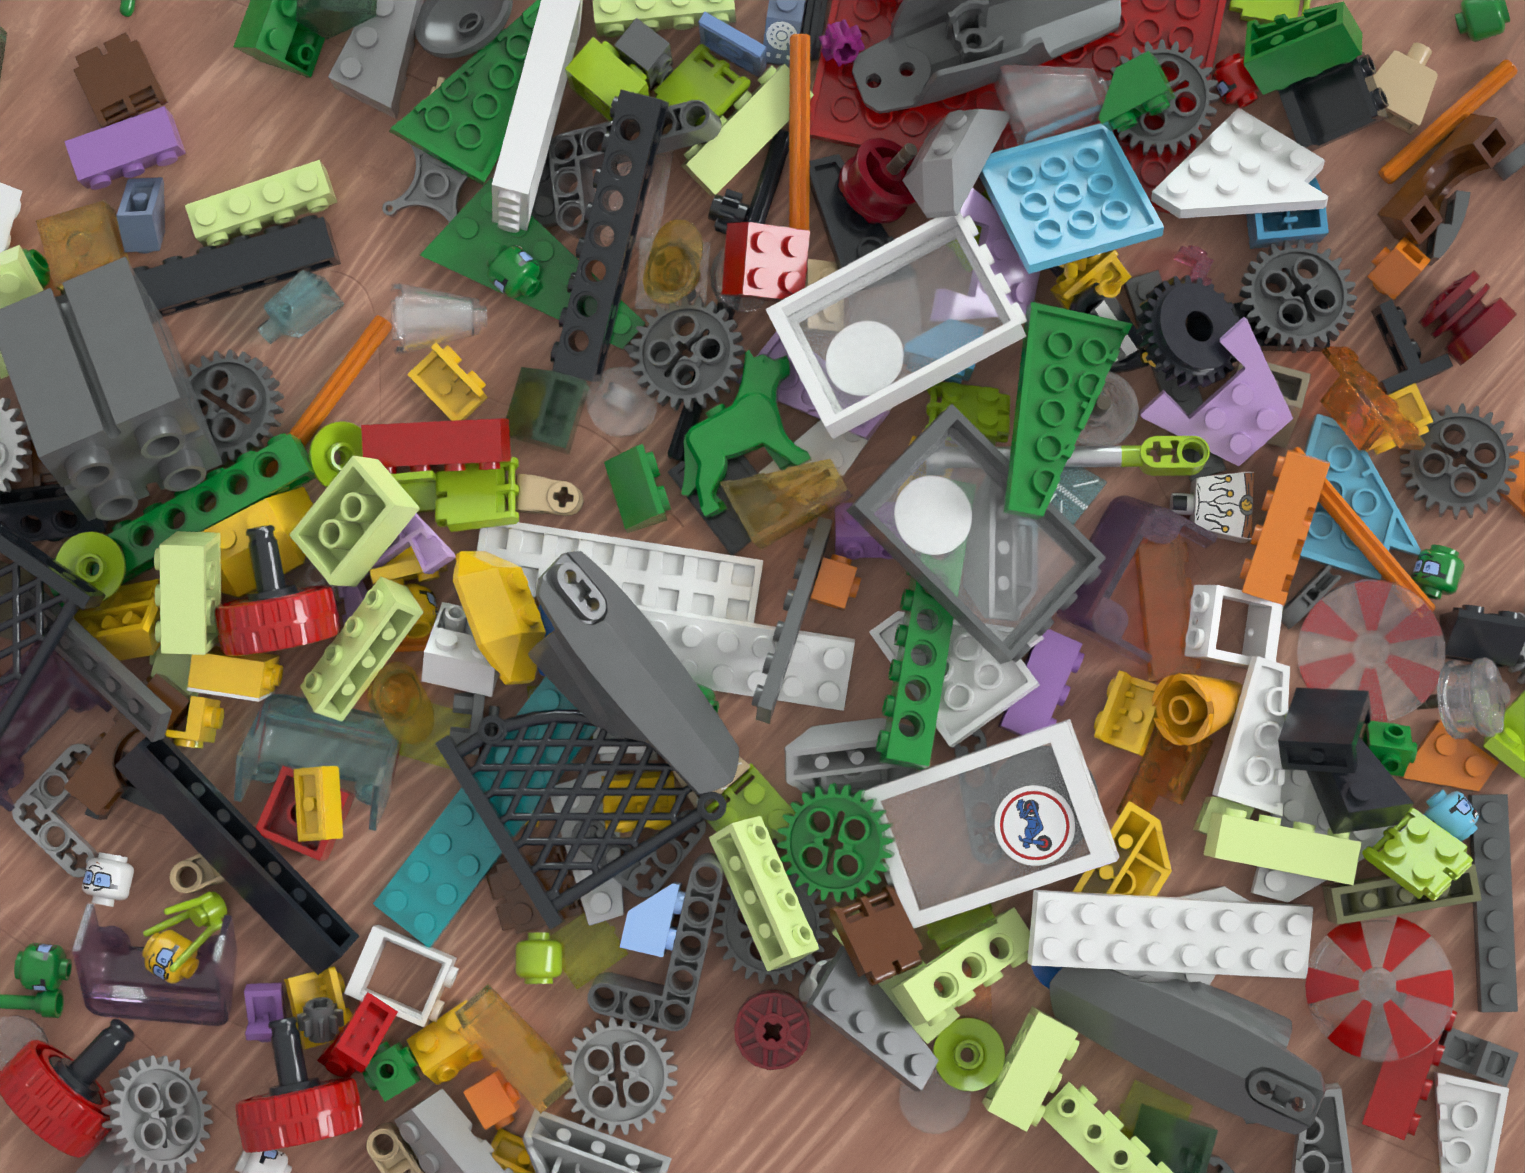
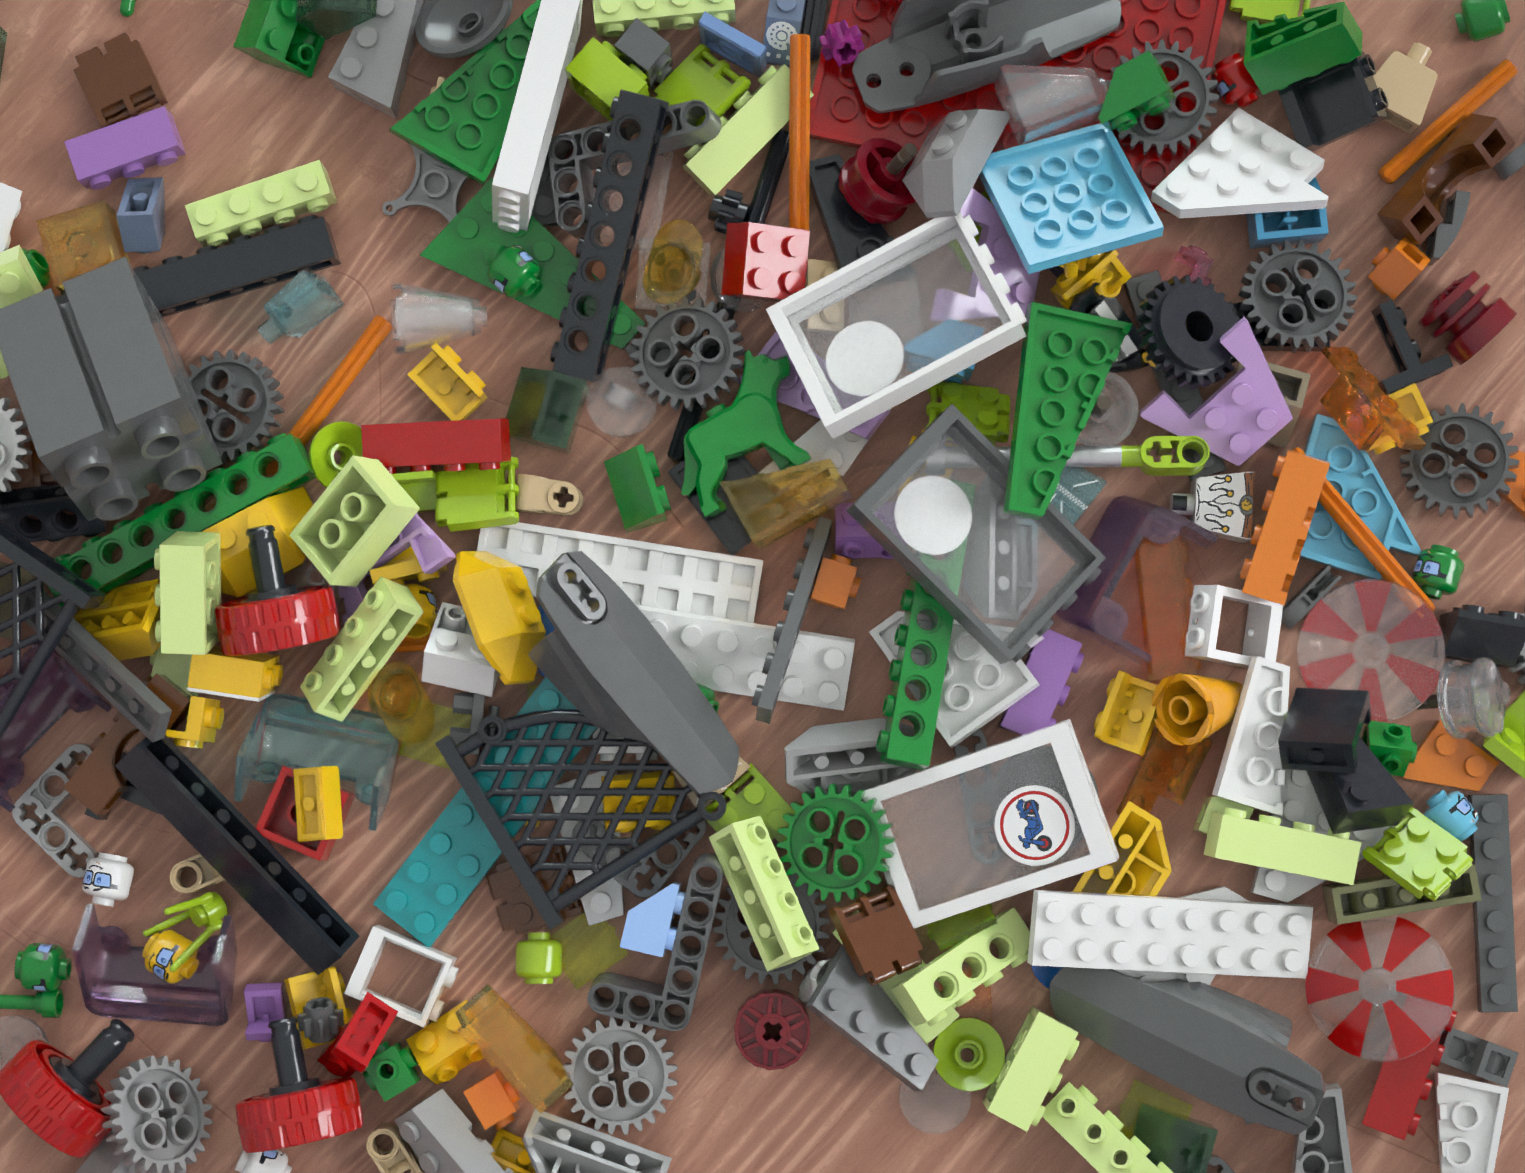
lime dish [55,532,126,601] -> none

